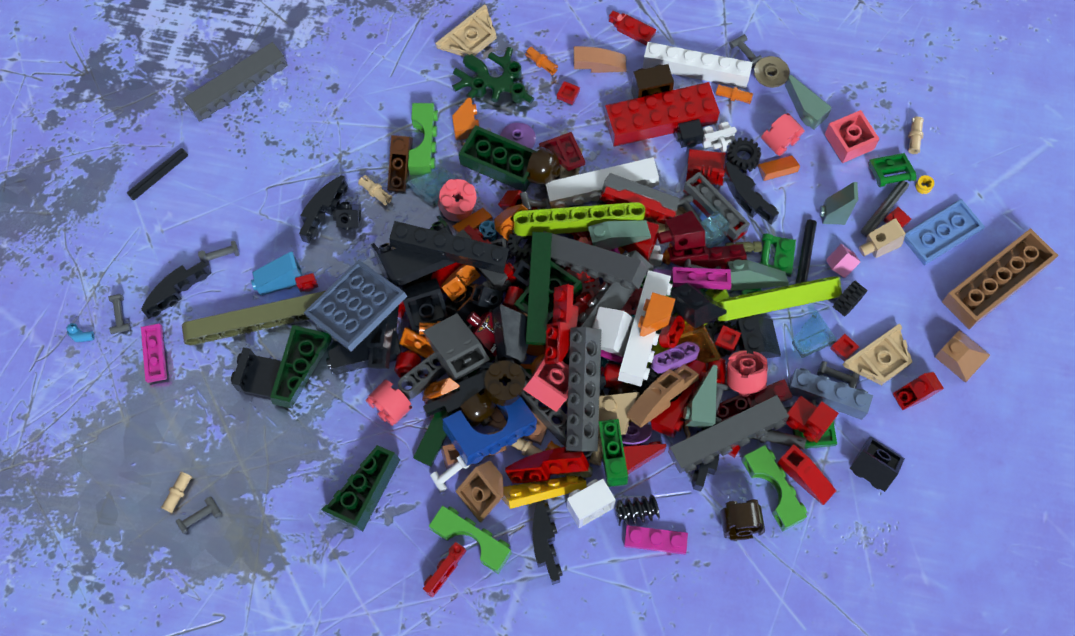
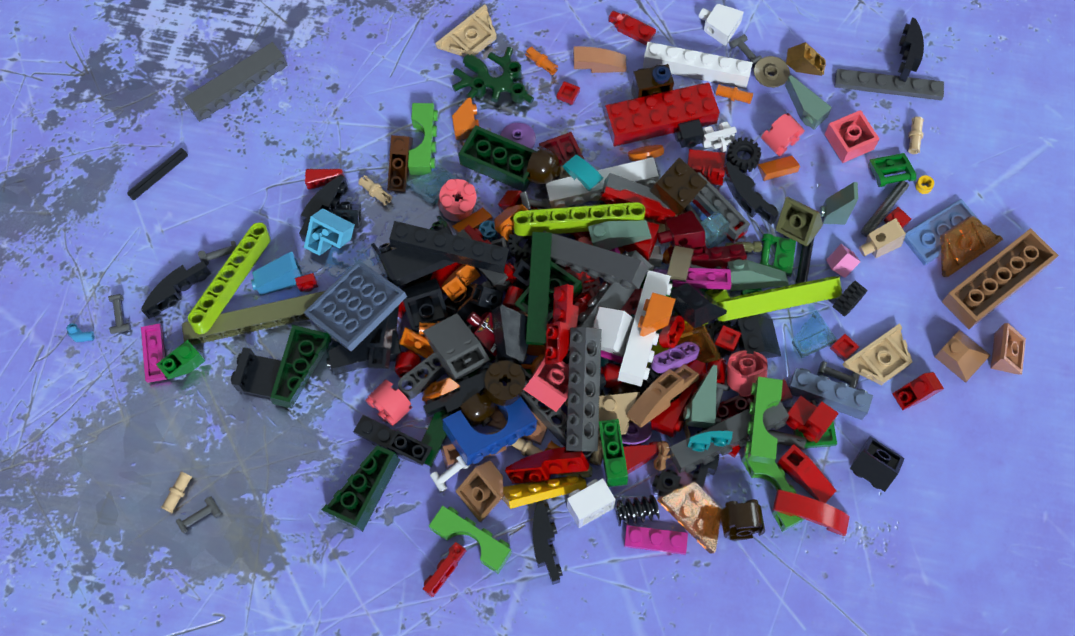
none -> green slope [156,340,205,379]
none -> lime beam [188,222,271,334]
none -> medium azure brick [304,208,355,256]
none -> red slope [305,169,345,189]
none -> black slope [353,415,432,466]
none -> teal slope [562,155,603,191]
none -> orange tile [628,145,664,161]
none -> dark brown brick [650,158,708,215]
none -> dark blue plate [652,66,671,84]
none -> black brick [652,470,683,501]
none -> medium nougat piece [653,441,671,471]
none -> clear orange wing [657,482,722,554]
none -> dark tan slope [667,246,694,282]
none -> teal slope [687,431,733,452]
none -> white torso [699,4,744,46]
none -> bright green arch [745,377,783,464]
none -> red slope [773,490,850,536]
none -> olive slope [775,197,823,246]
none -> pearl gold slope [786,42,826,76]
none -> dark grey plate [835,69,944,101]
none -> black slope [898,17,924,82]
none -> clear orange wing [940,216,1003,277]
none -> nougat slope [991,323,1026,375]

